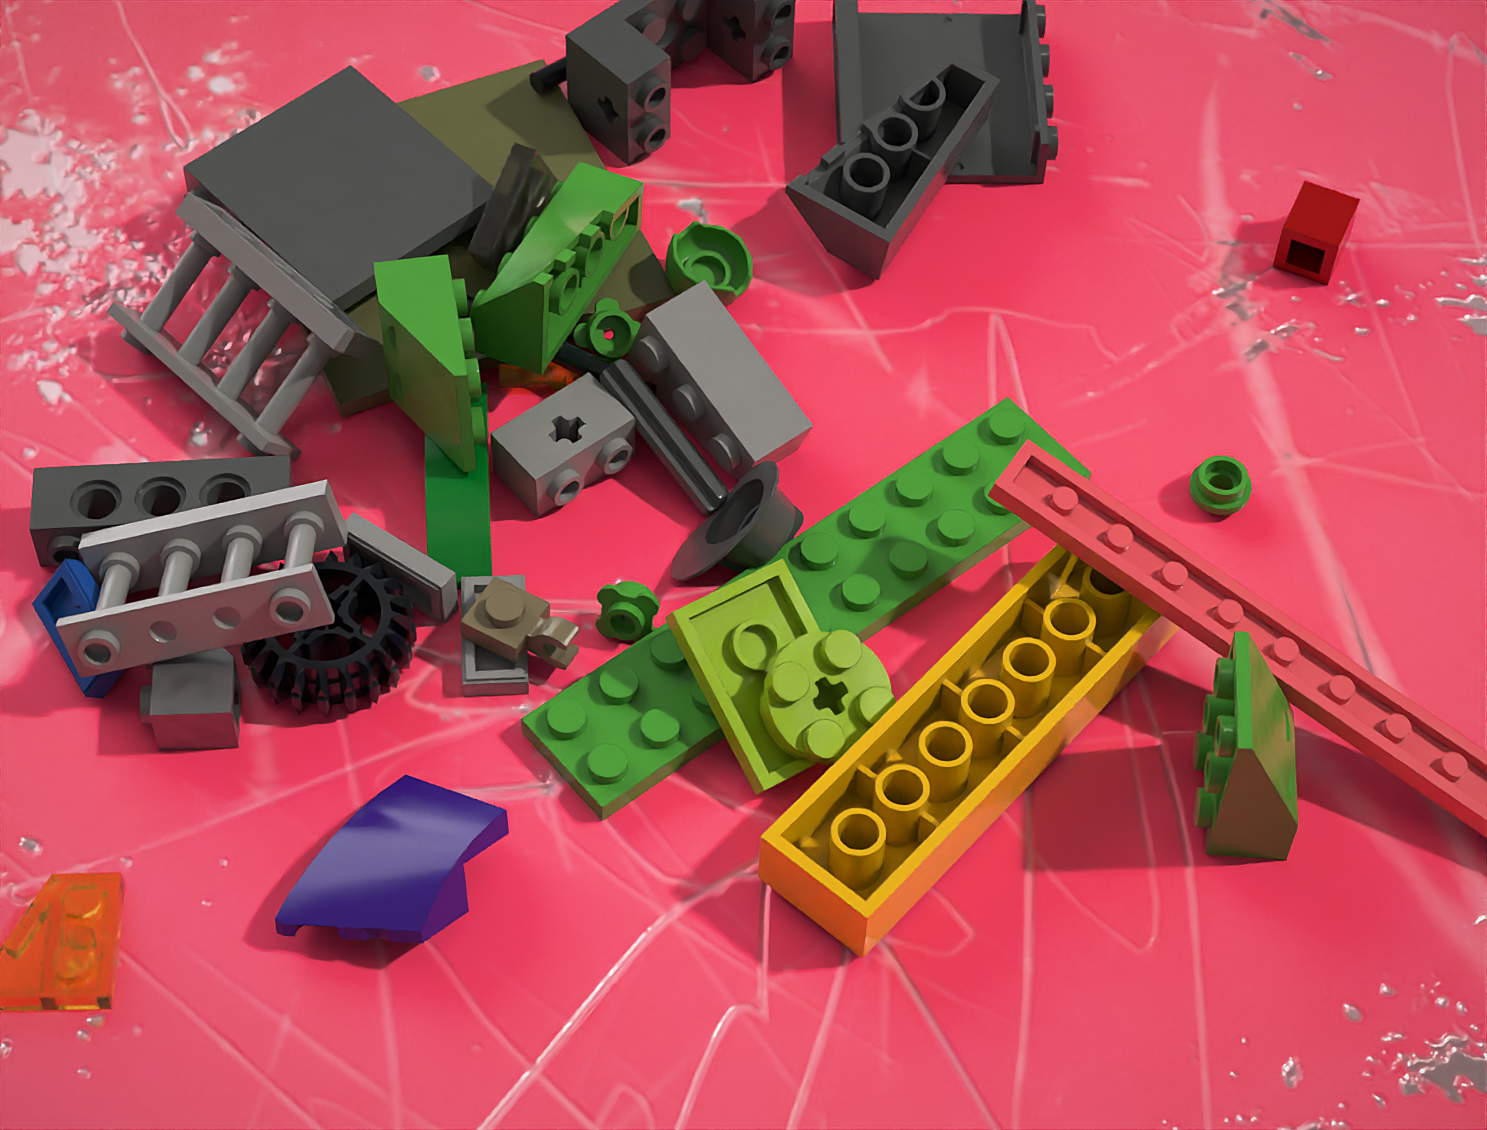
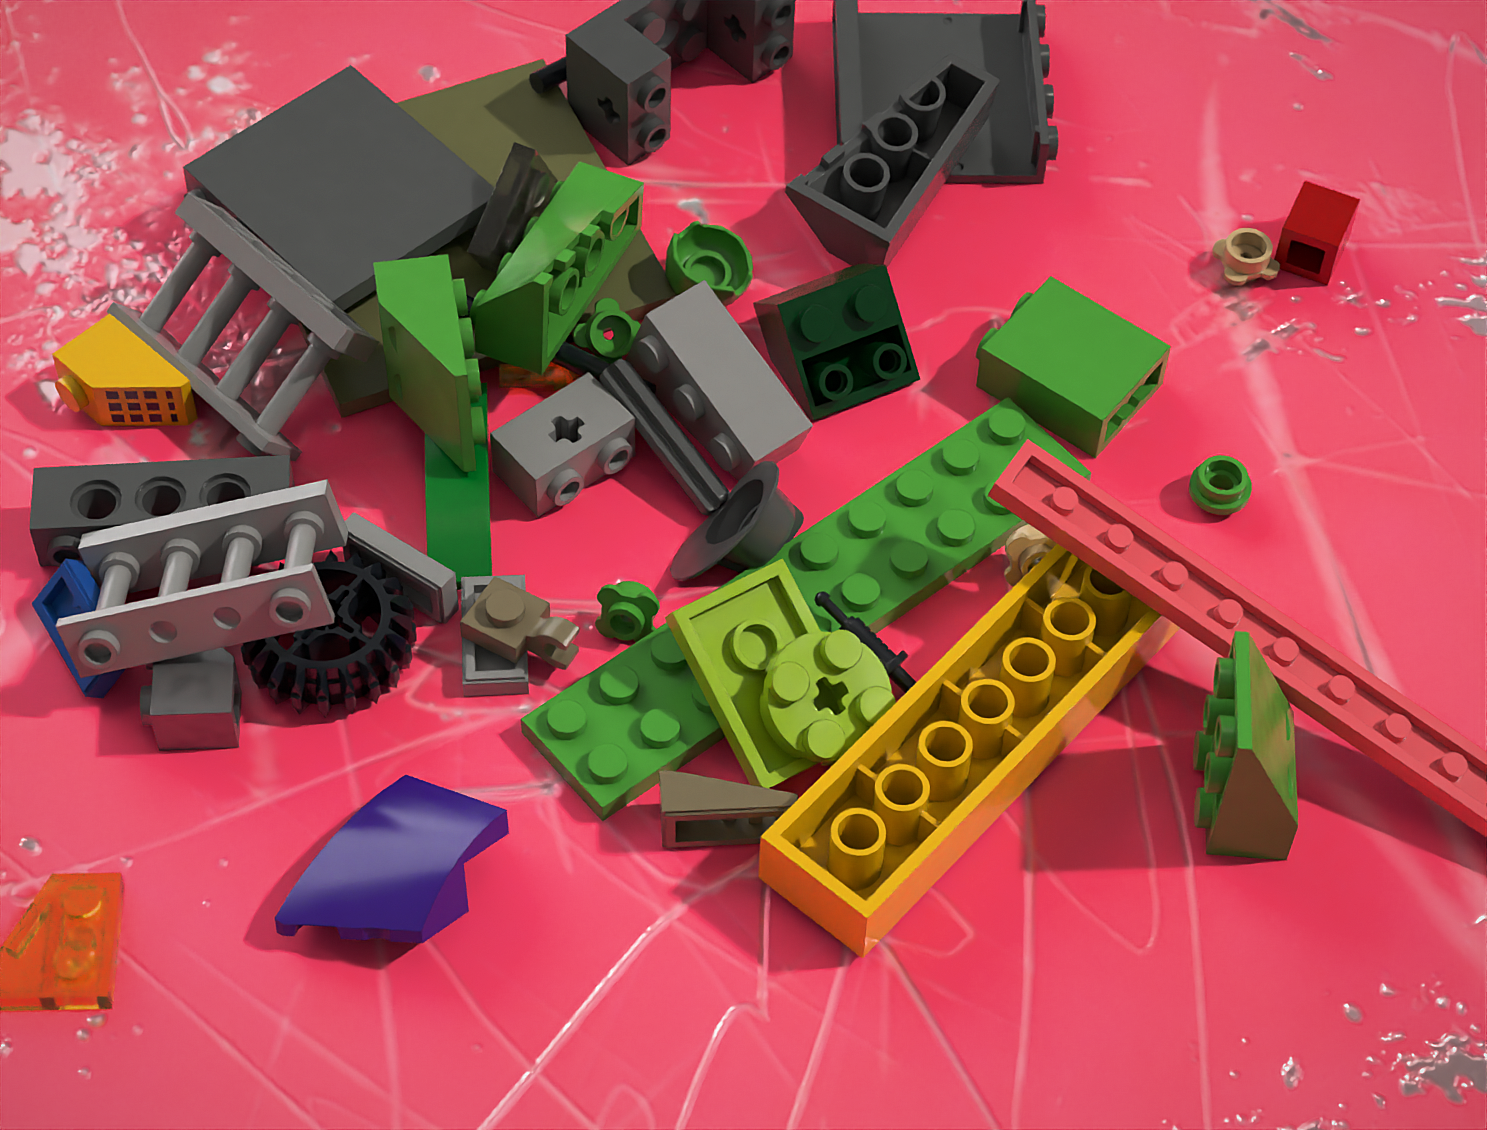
none -> yellow slope [52,313,198,426]
none -> dark tan slope [659,771,798,848]
none -> dark green slope [753,264,920,420]
none -> black piece [814,591,916,693]
none -> bright green brick [976,276,1171,458]
none -> tan plate [1004,524,1057,586]
none -> tan plate [1212,228,1280,285]

